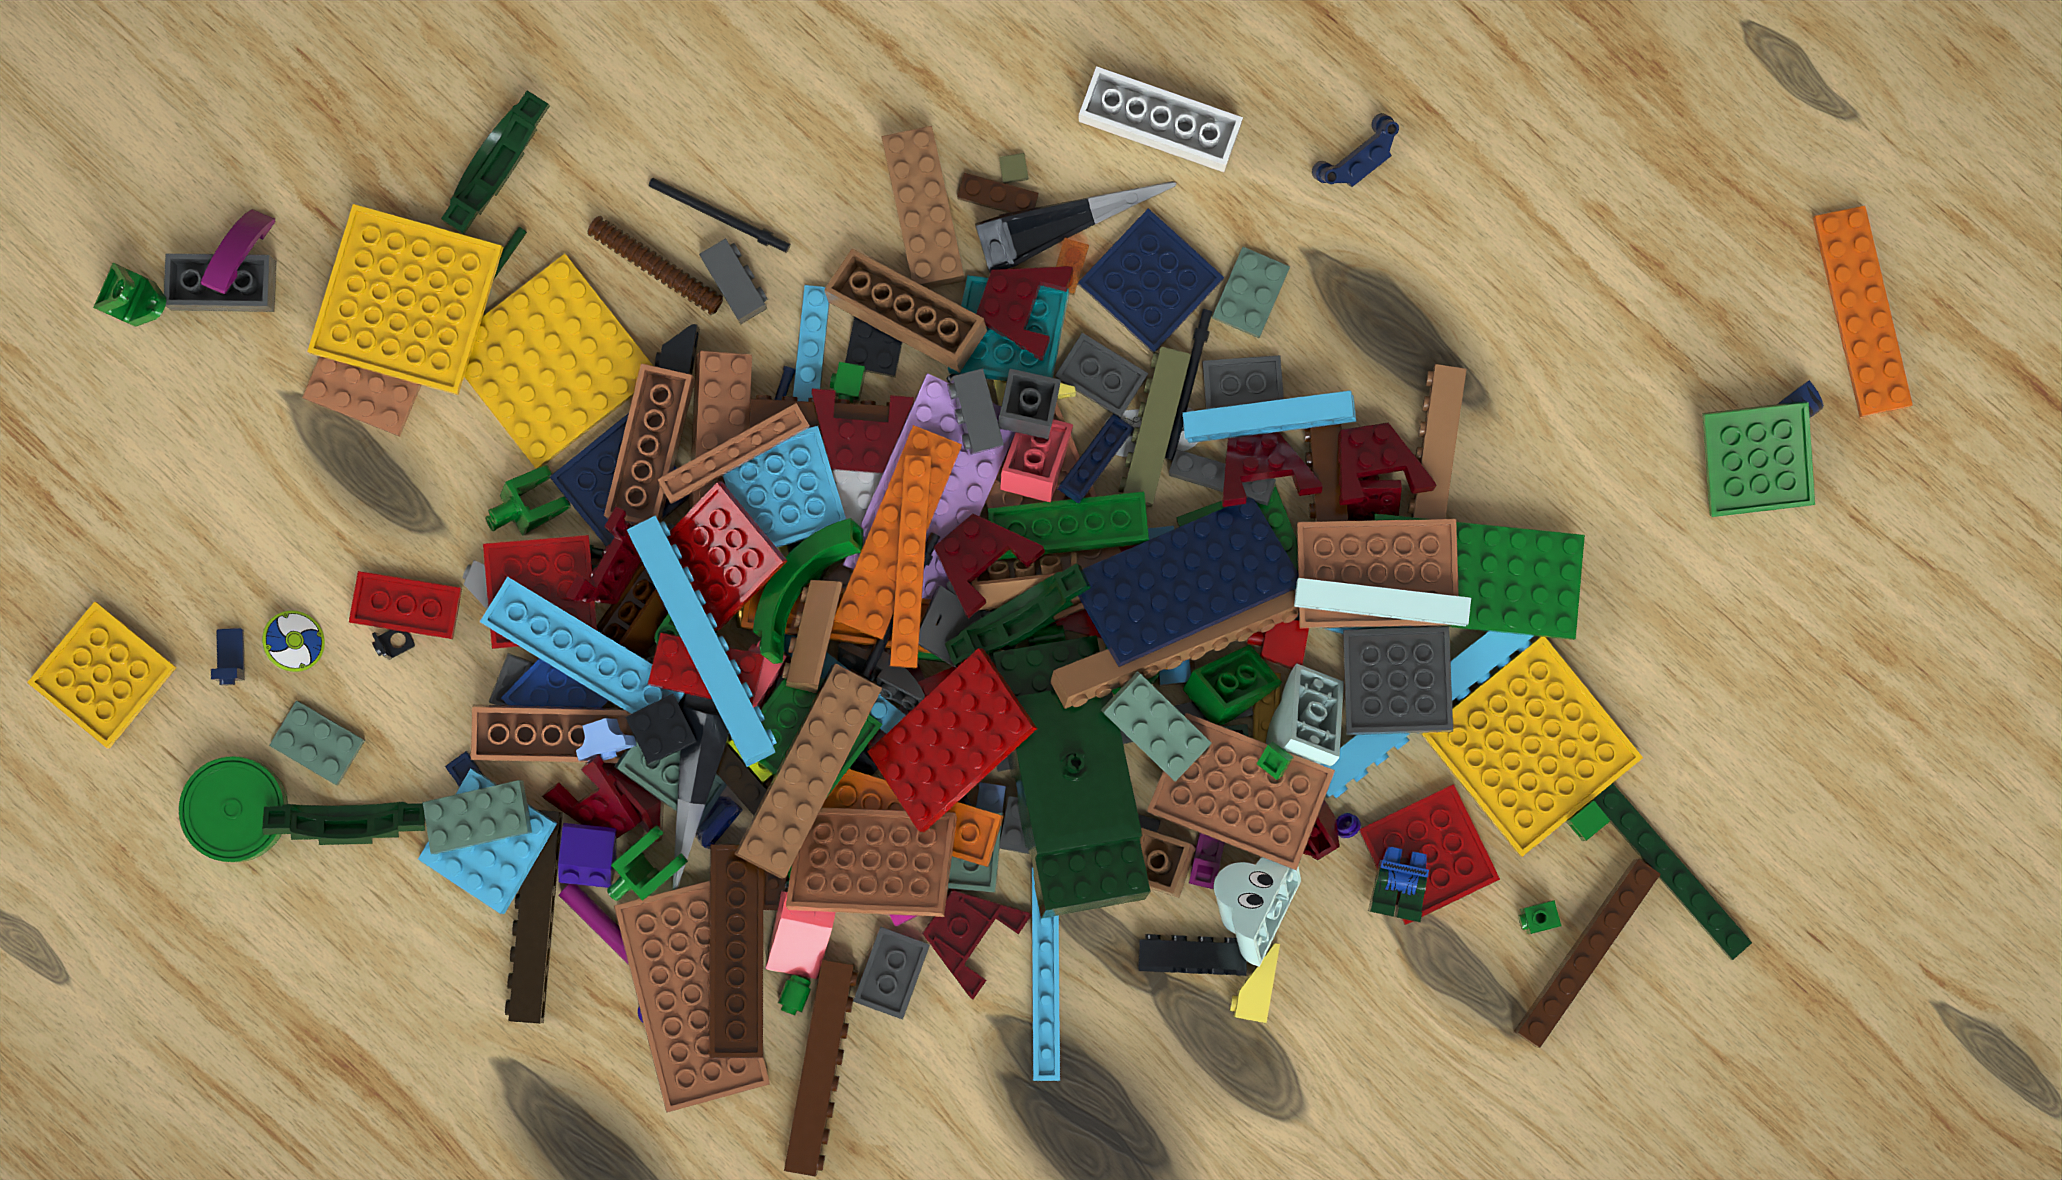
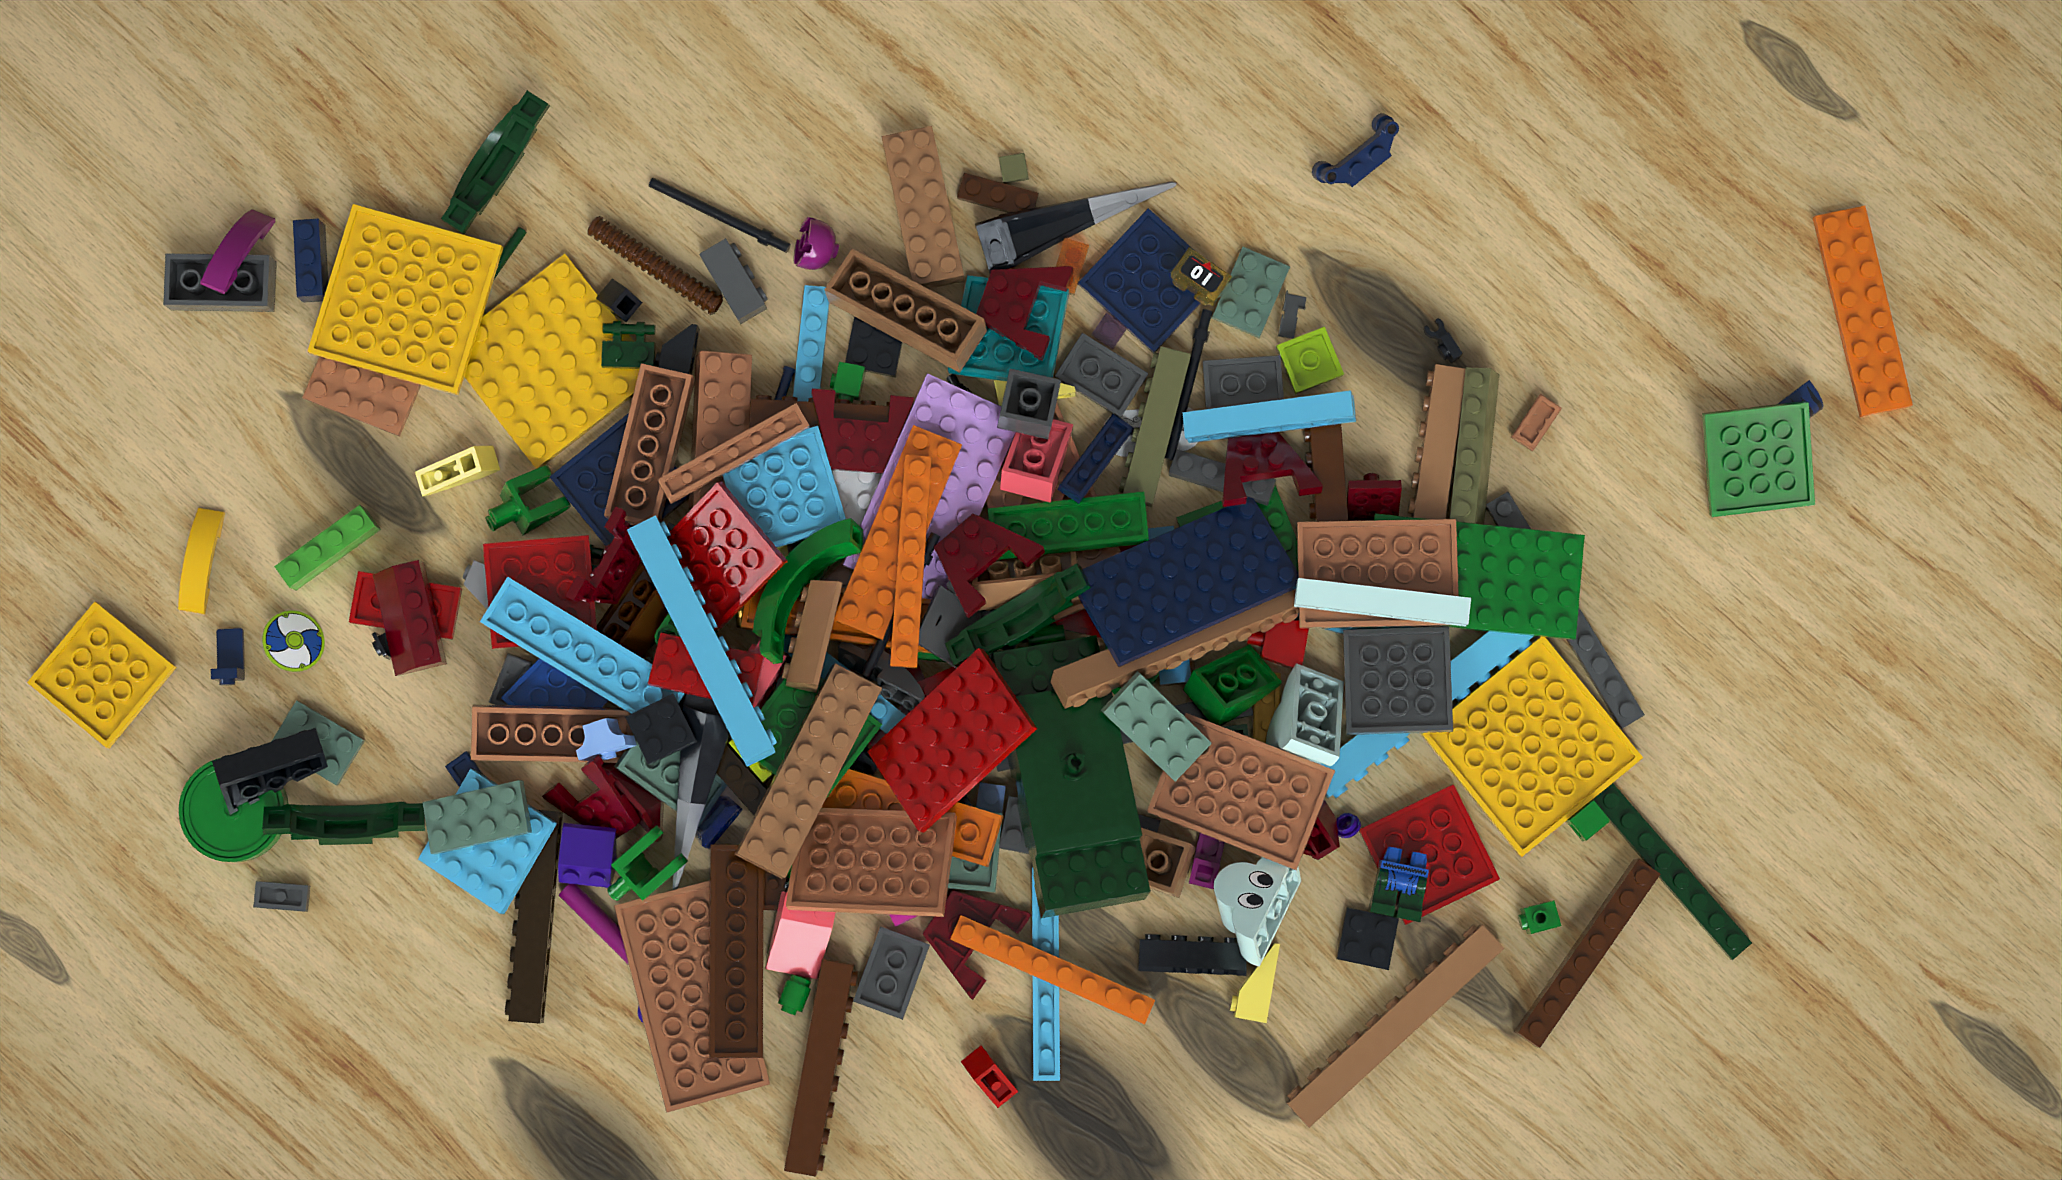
green piece [93,263,167,327] -> none
dark grey brick [947,368,1004,455] -> none
white brick [1079,66,1243,172] -> none
green plate [1256,741,1294,780] -> none
dark red wing [1338,422,1437,506] -> none
none -> yellow slope [178,508,225,614]
none -> black wedge [212,728,328,815]
none -> dark grey plate [253,881,311,912]
none -> bright green brick [274,505,381,591]
none -> dark blue brick [293,218,328,303]
none -> dark red slope [373,560,447,676]
none -> light yellow slope [415,446,500,496]
none -> black brick [596,279,643,322]
none -> dark green plate [601,321,656,369]
none -> magenta cylinder [793,217,839,270]
none -> orange plate [950,915,1155,1024]
none -> red slope [960,1045,1018,1108]
none -> clear purple plate [1092,313,1127,350]
none -> brick [1171,247,1232,306]
none -> lime plate [1276,327,1344,395]
none -> dark grey piece [1278,290,1307,339]
none -> medium nougat brick [1286,924,1505,1128]
none -> black plate [1336,907,1399,970]
none -> black plate [1423,318,1463,363]
none -> olive brick [1450,367,1500,525]
none -> dark grey plate [1486,492,1645,729]
none -> nougat plate [1511,394,1562,452]

